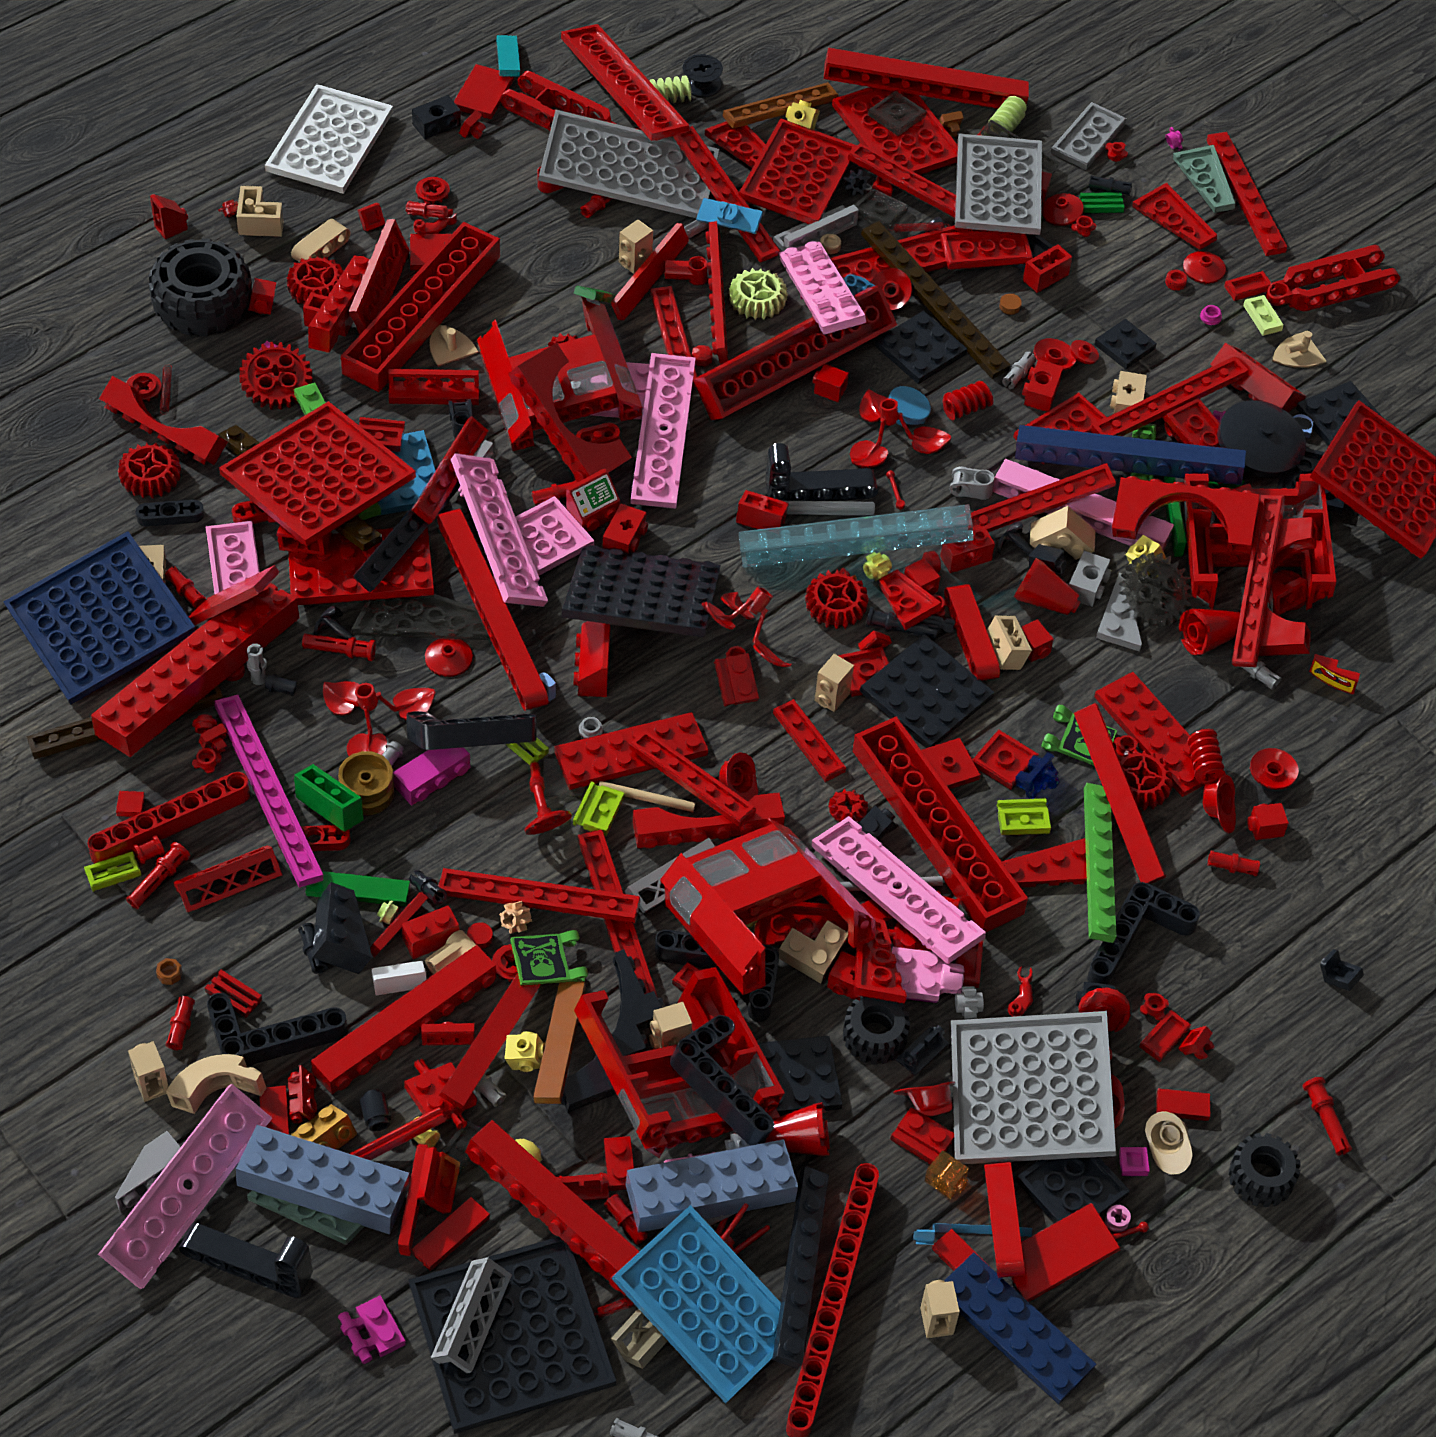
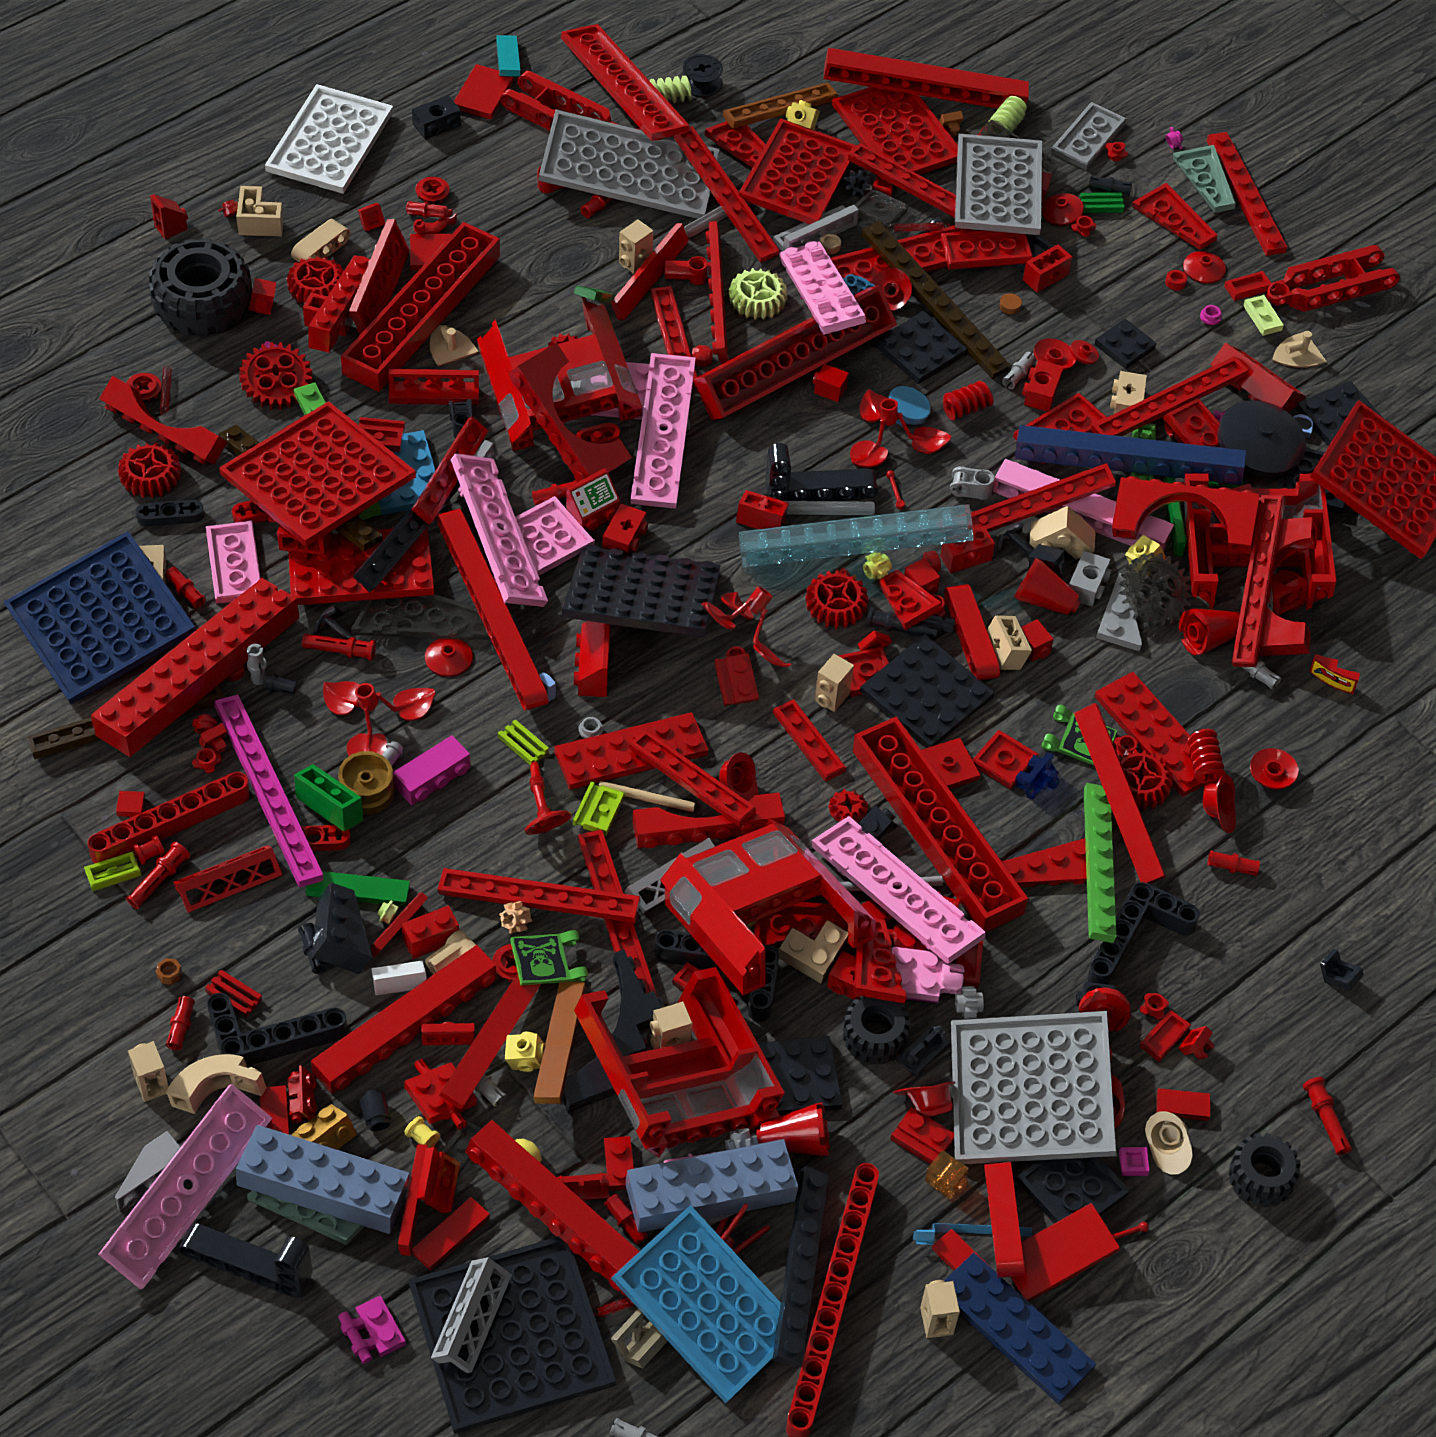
red tile [189,565,279,626] -> none
red axle [350,1107,447,1161] -> none
black beam [406,711,537,750] -> none
black pin [409,870,447,904] -> none
red tile [459,110,486,139] -> none
red tile [467,922,493,949] -> none
black beam [670,1015,774,1146] -> none
dark azure piece [696,198,763,234] -> none
clear smoke tile [868,91,926,136] -> none
lime plate [996,798,1051,835] -> none
red arm [1008,966,1033,1017] -> none
bright pink bush [1105,1205,1131,1232] -> none
red brick [1247,803,1289,840] -> none

